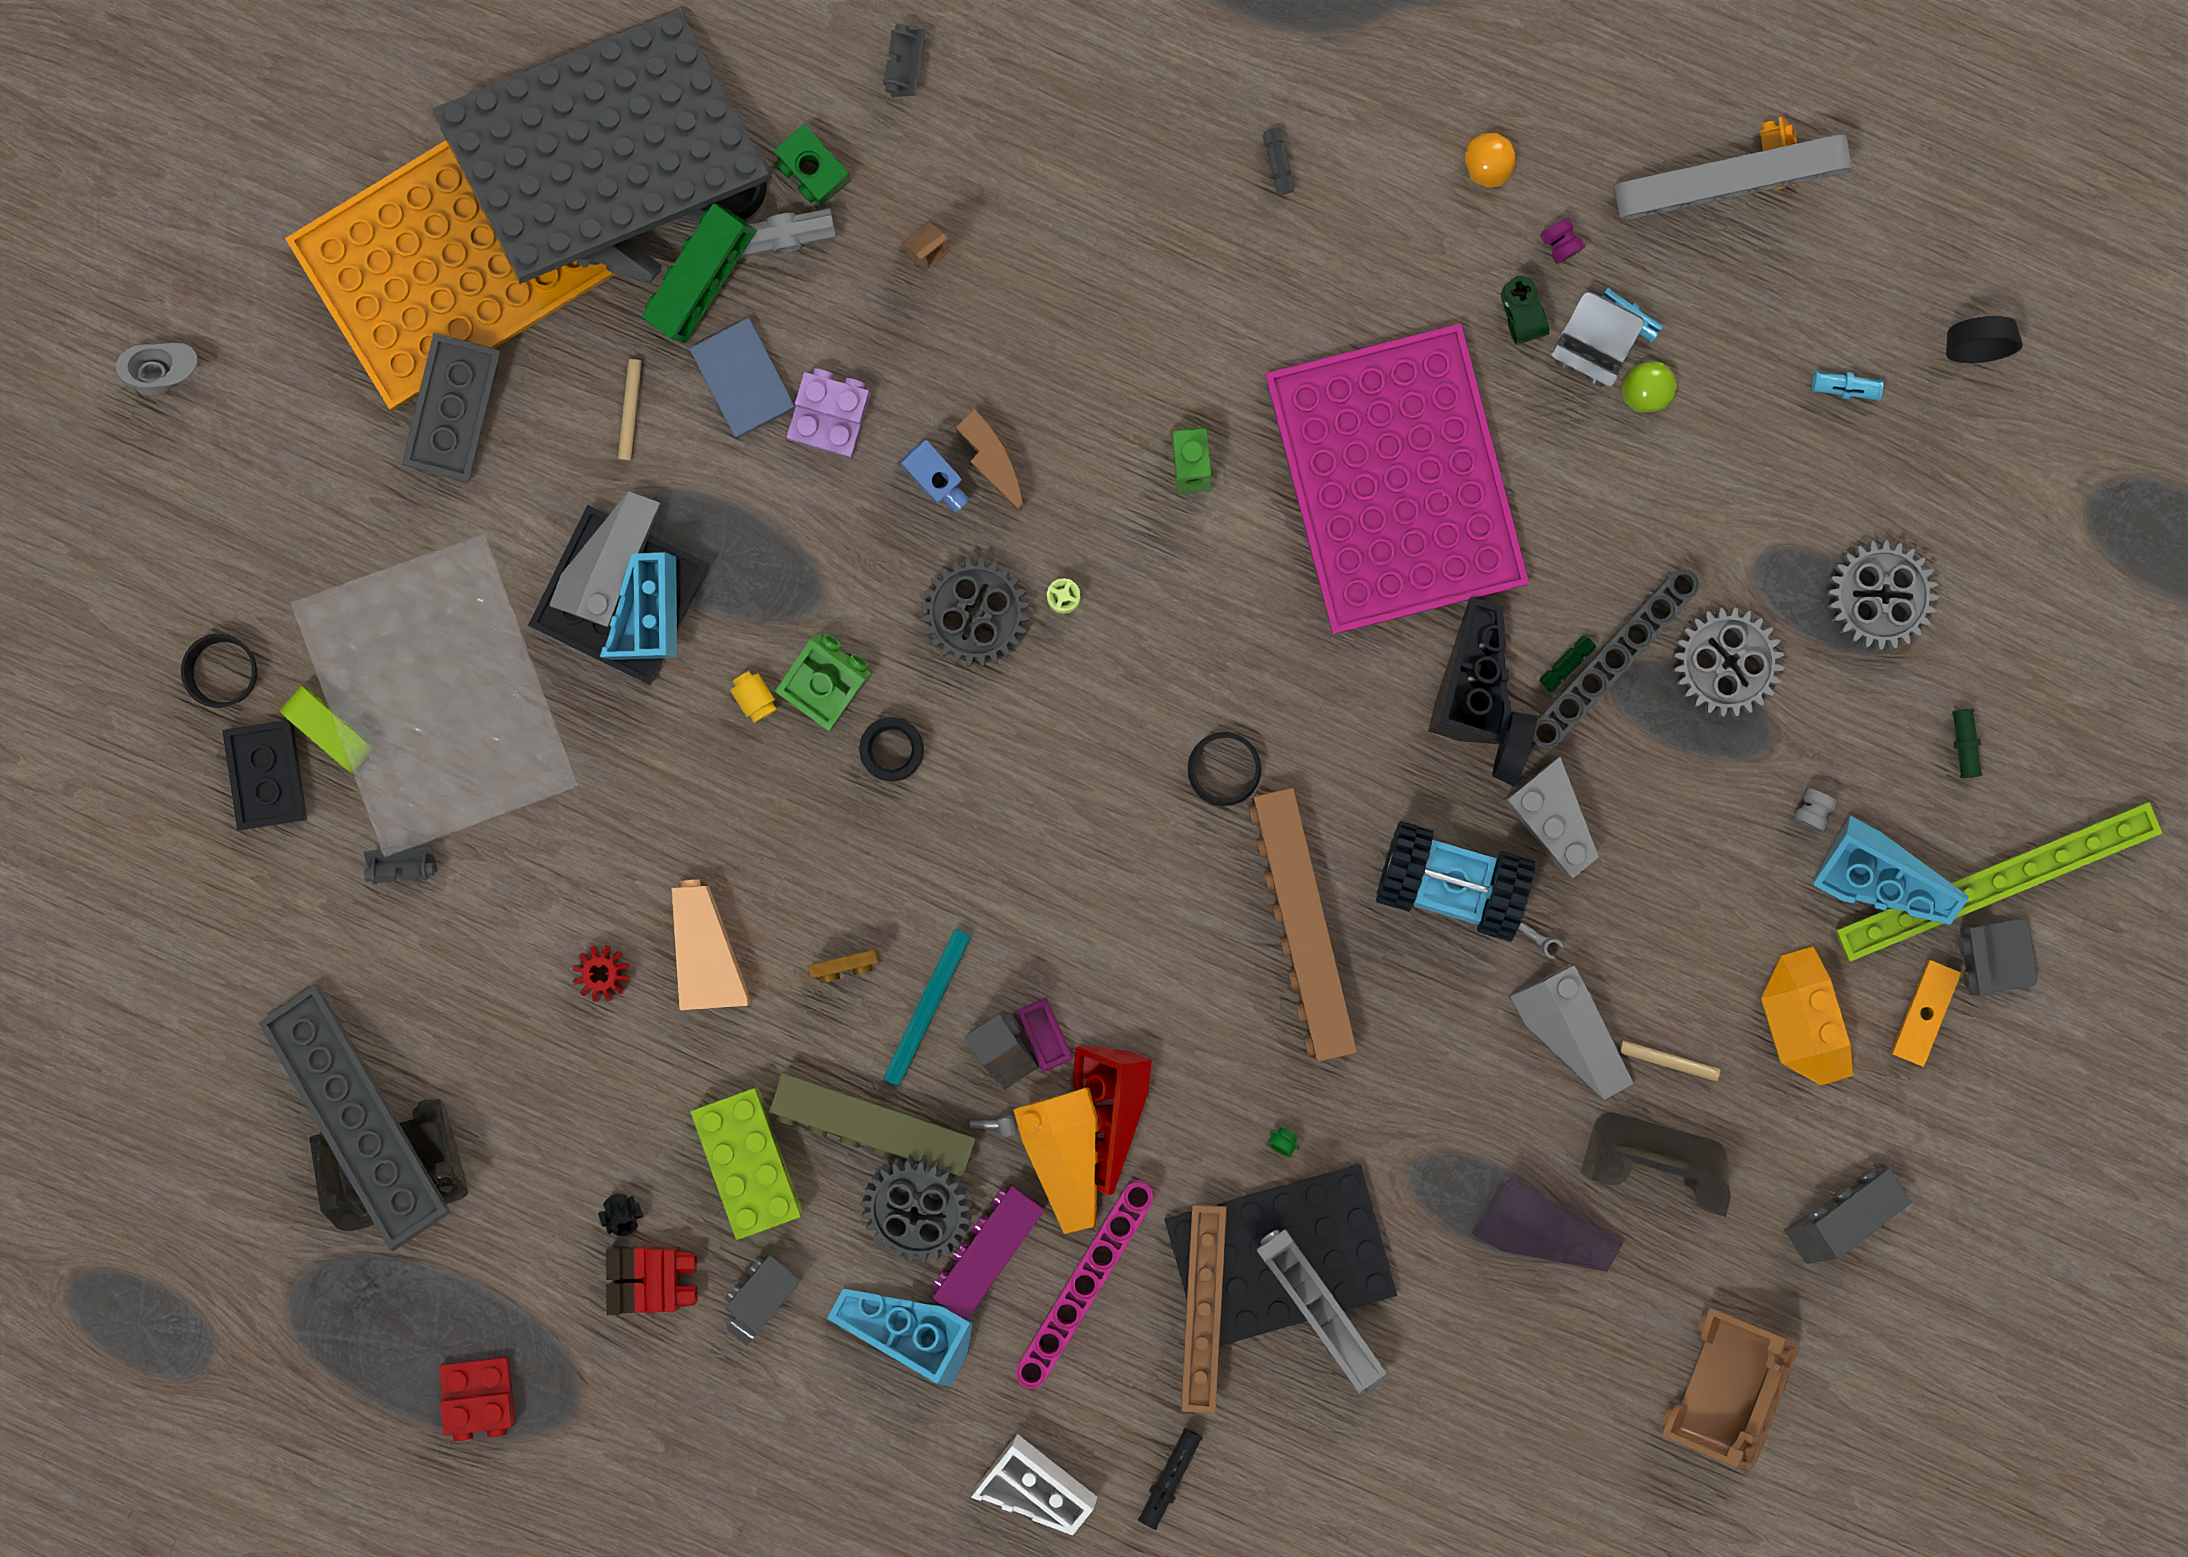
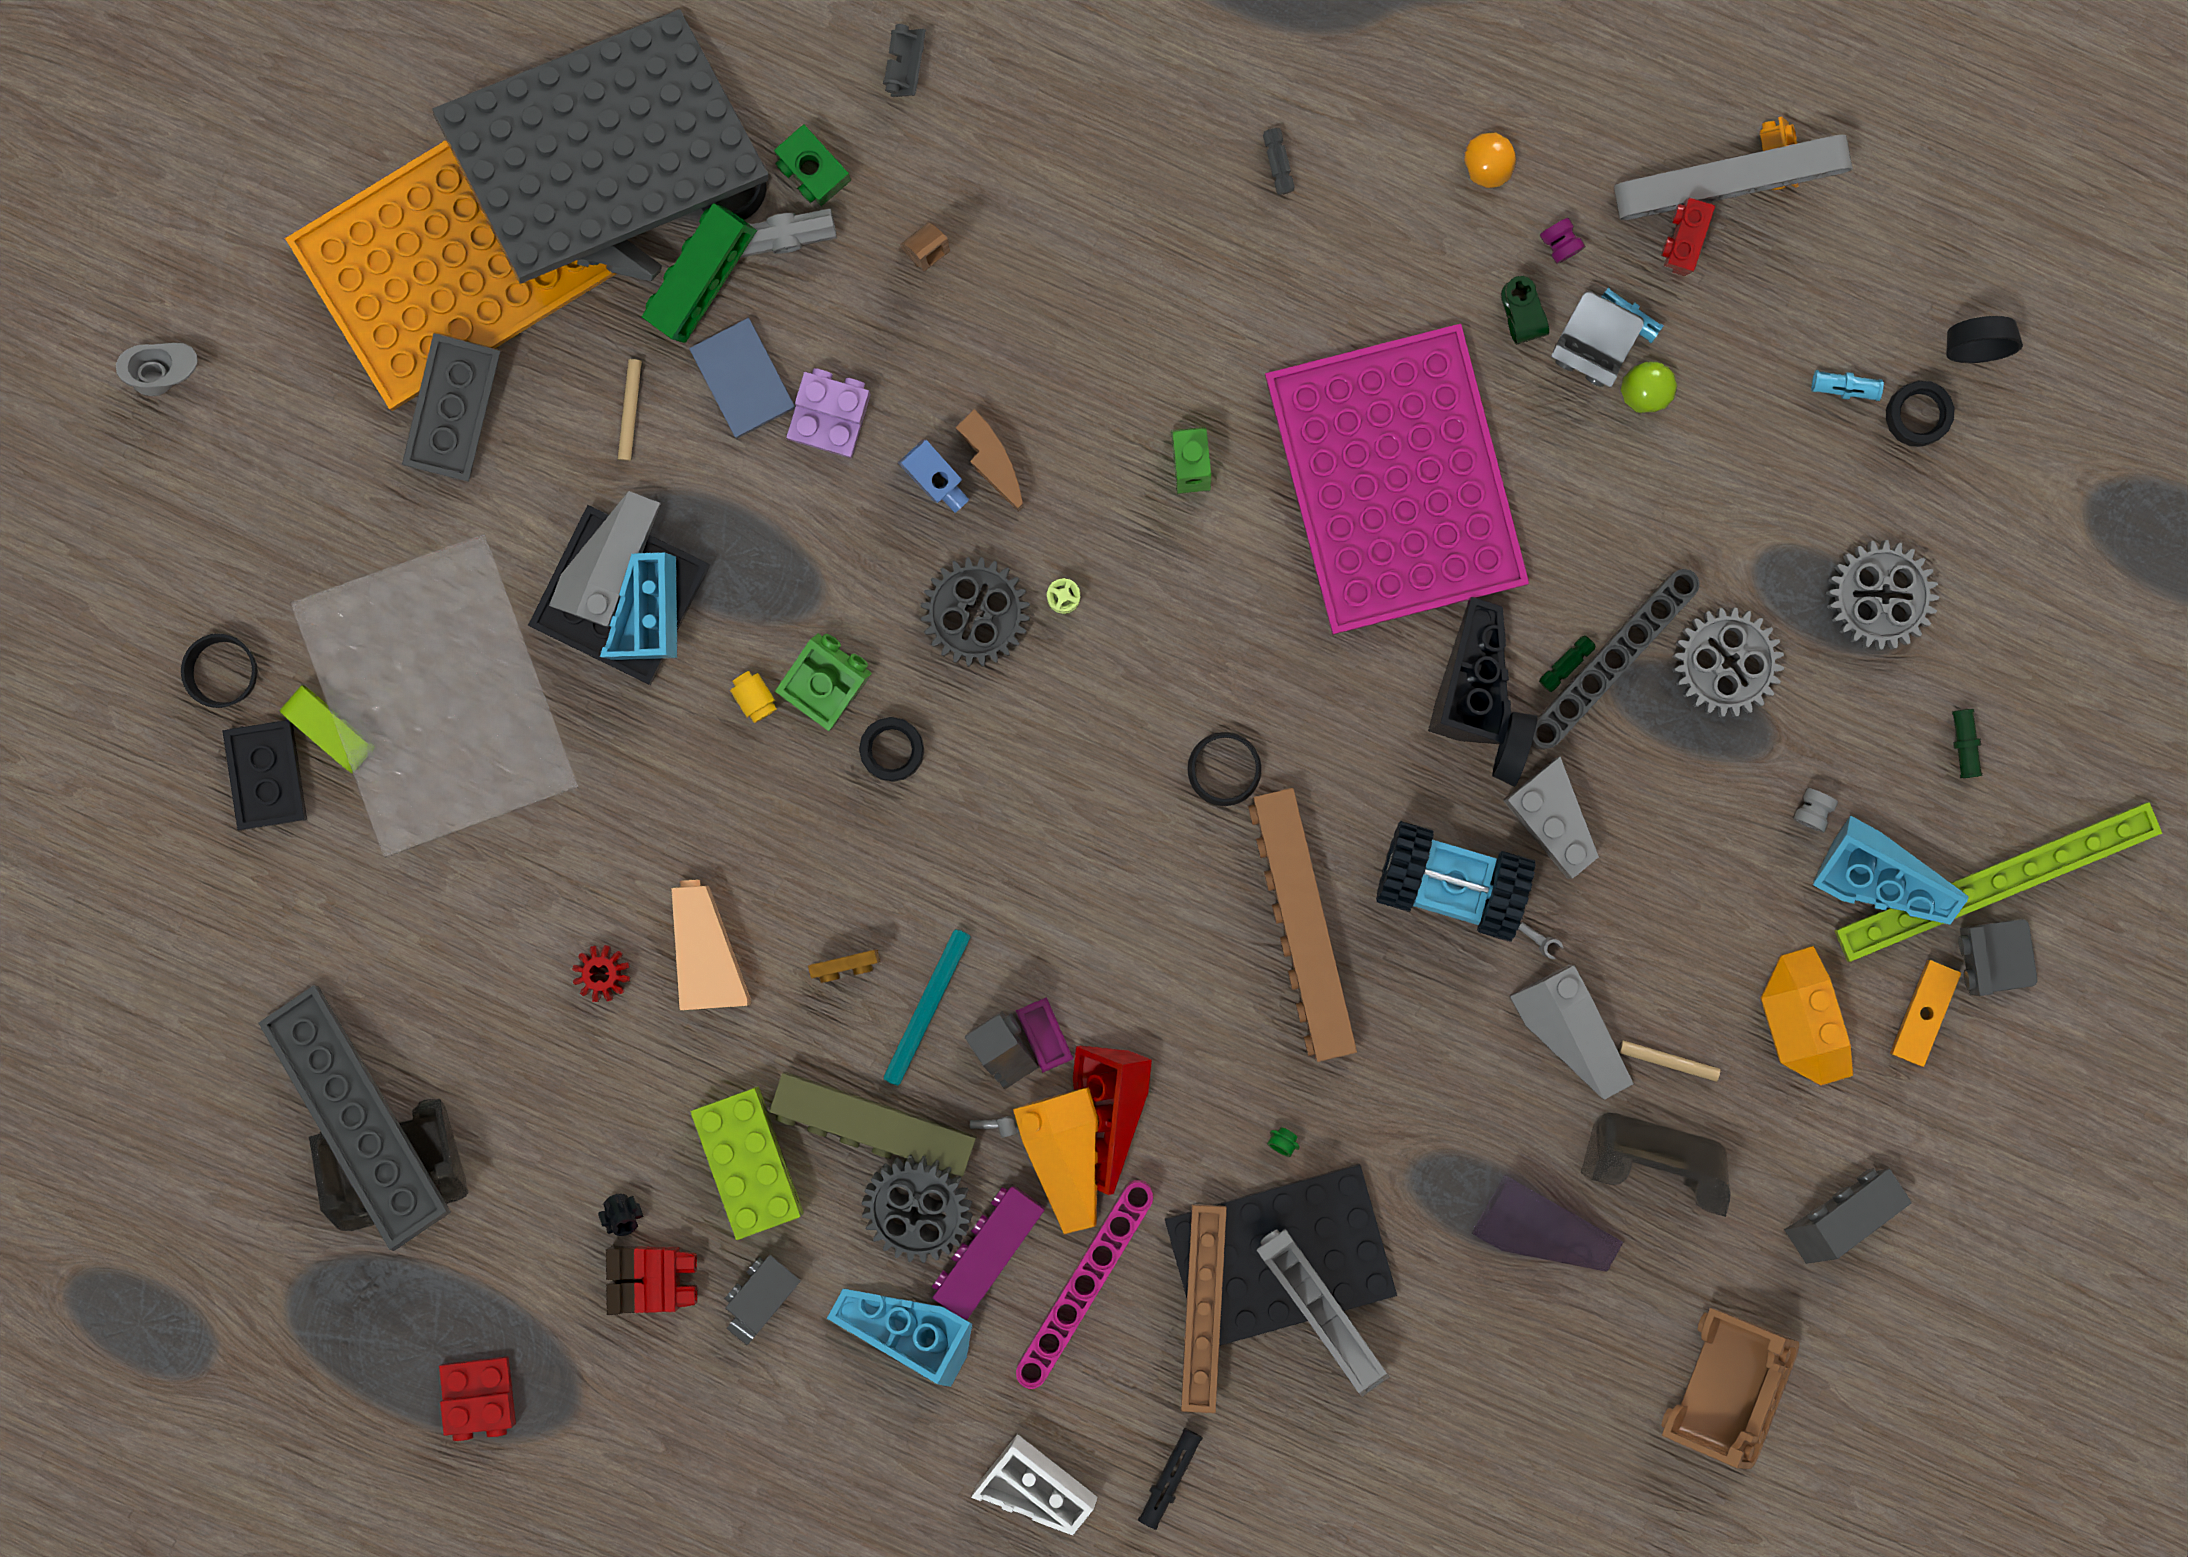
dark grey hinge [364,845,438,885] -> none
none -> red plate [1661,197,1715,276]
none -> black tyre [1886,380,1955,447]

